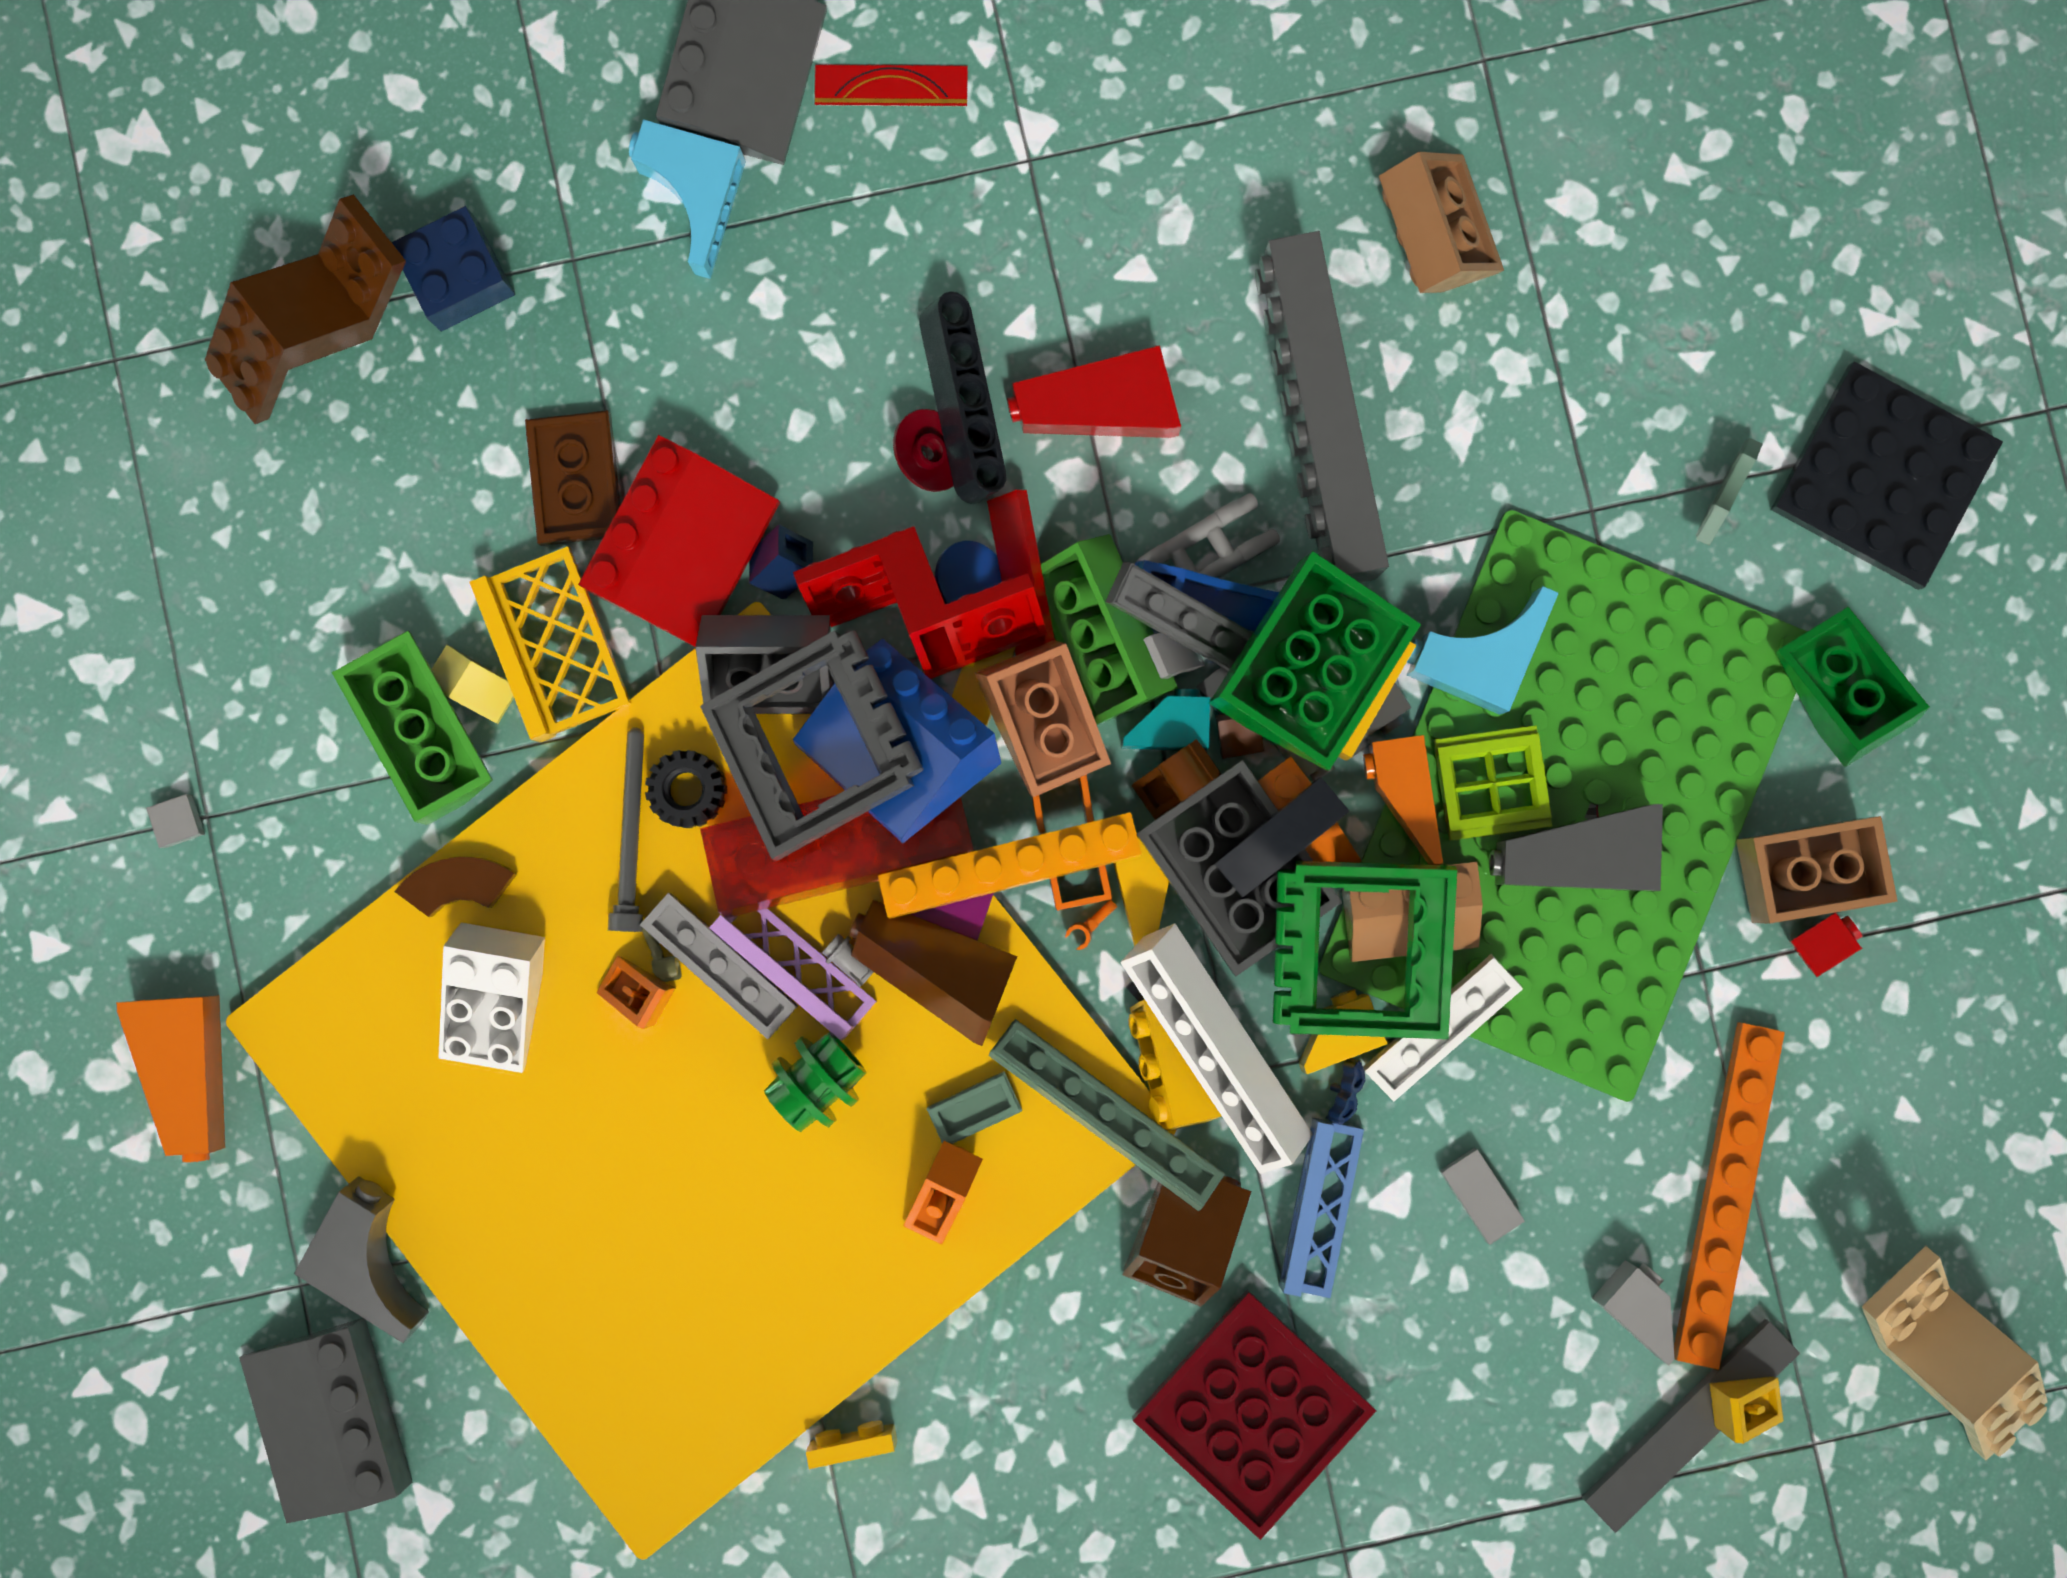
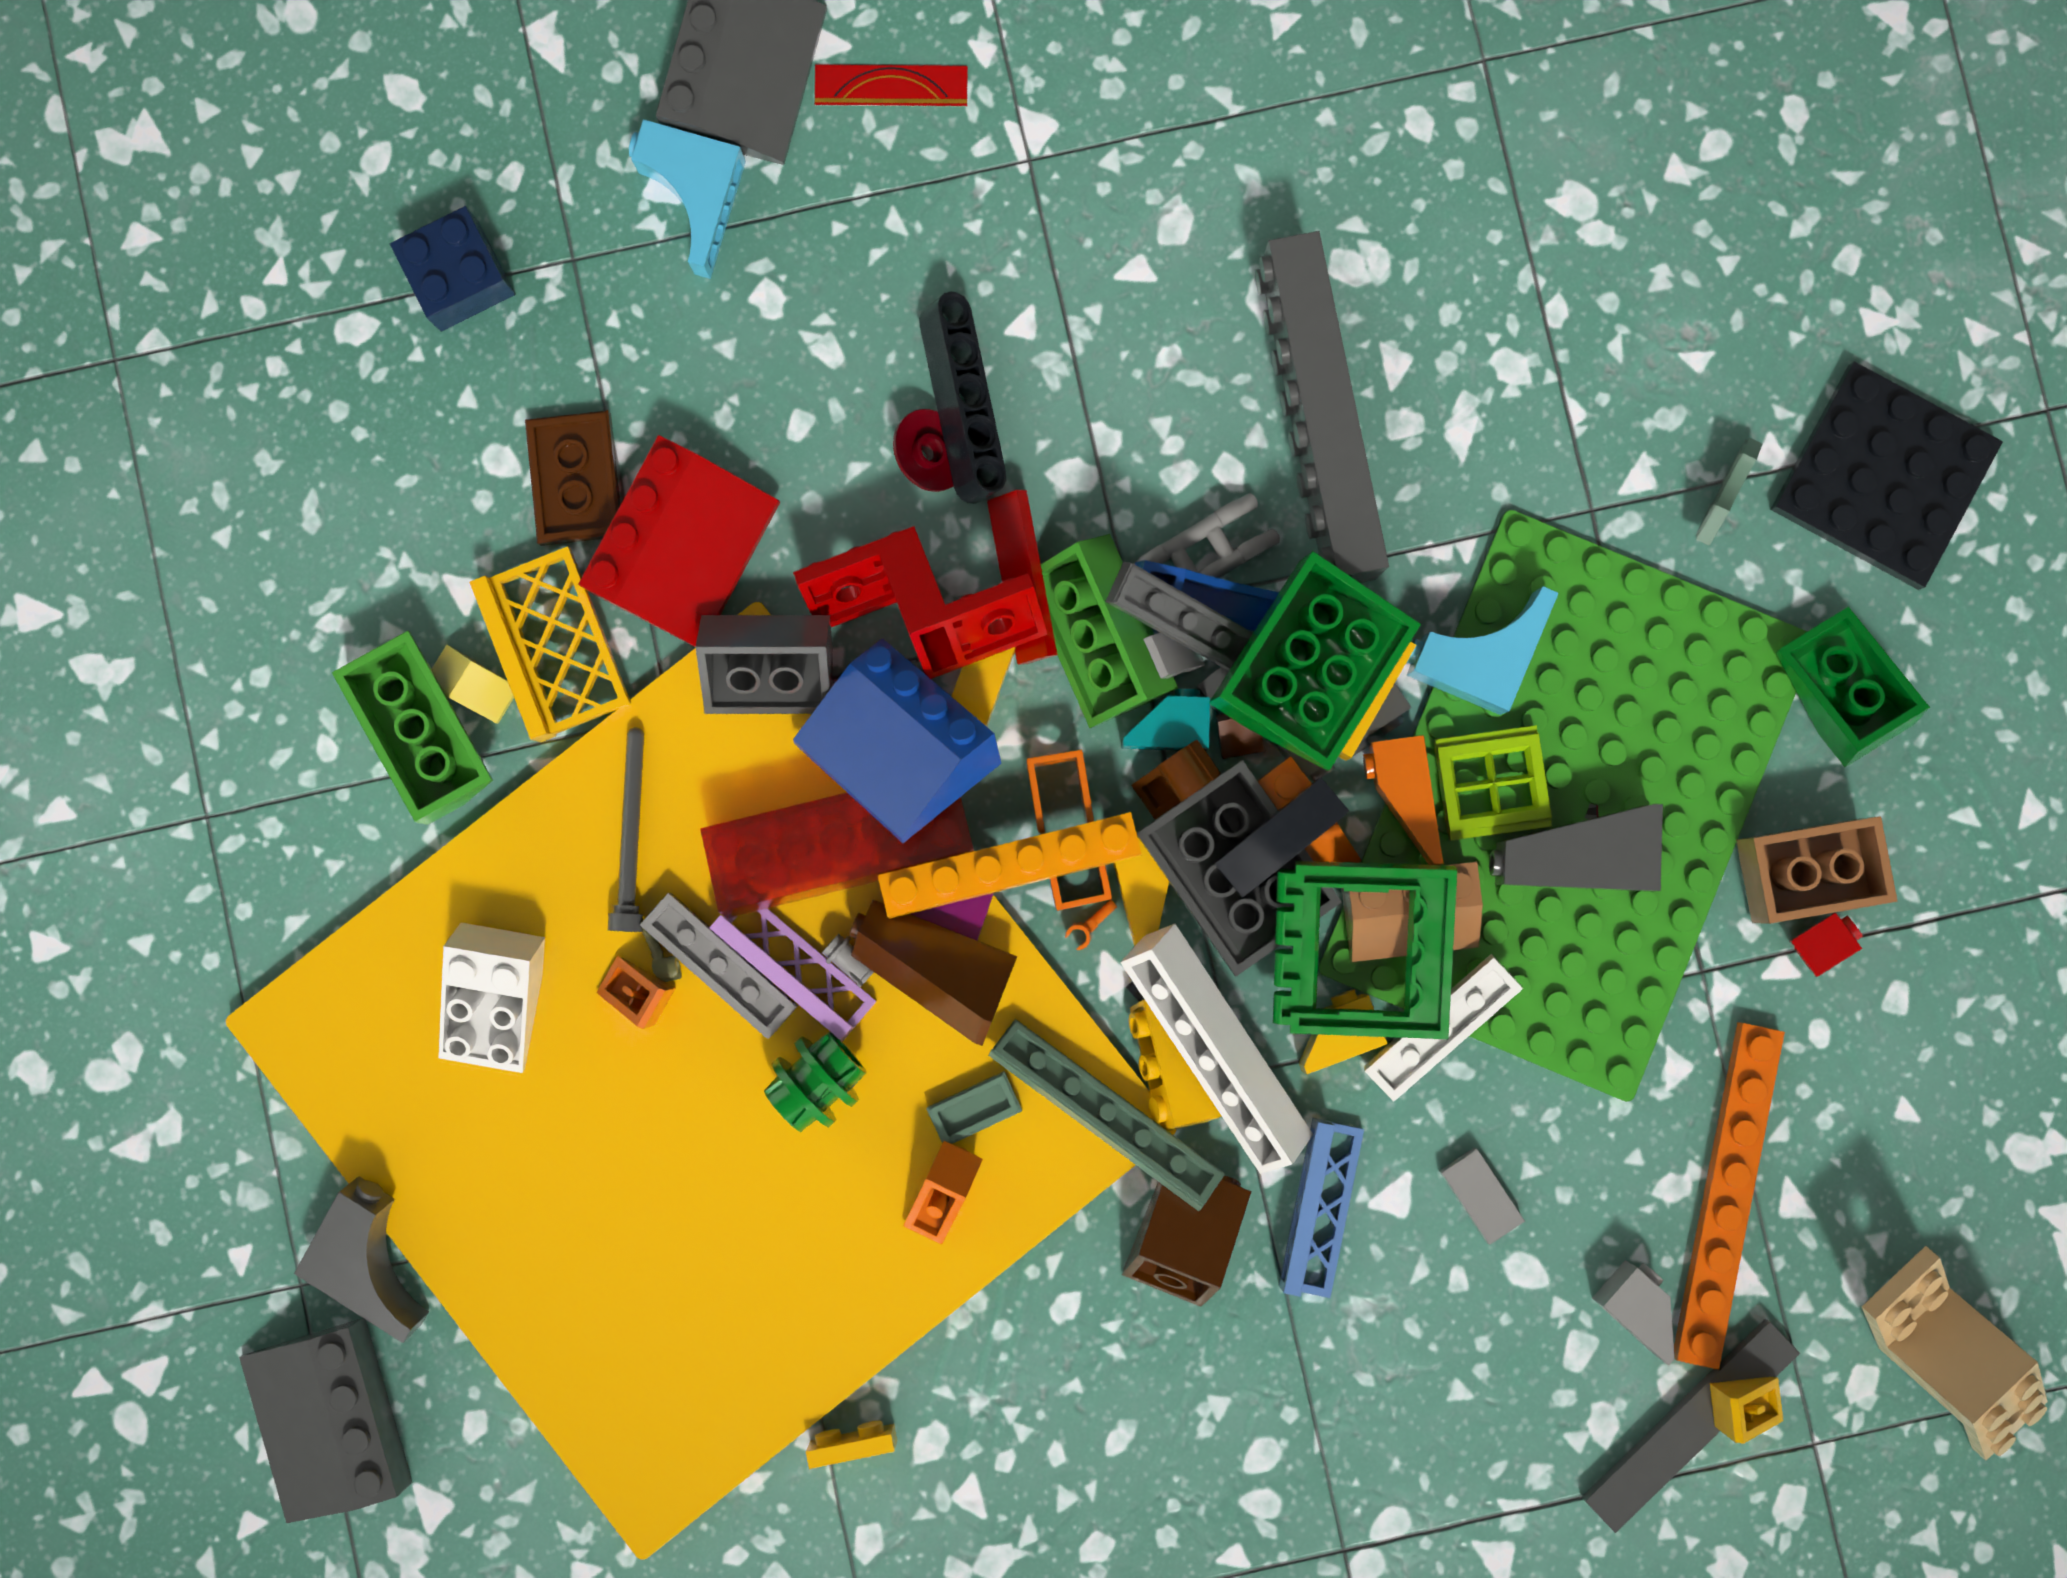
orange slope [116,995,225,1162] -> none
light grey tile [146,794,205,848] -> none
reddish brown bracket [205,194,406,424] -> none
reddish brown tile [394,857,517,917] -> none
black tyre [645,750,727,828] -> none
dark grey hinge [700,630,923,861] -> none
dark blue panel [749,524,813,599] -> none
blue piece [935,540,1002,605] -> none
nougat slope [975,640,1111,797] -> none
red slope [1006,345,1181,438] -> none
dark red plate [1132,1289,1377,1540] -> none
dark blue piece [1325,1058,1366,1125] -> none
medium nougat slope [1379,152,1504,293] -> none

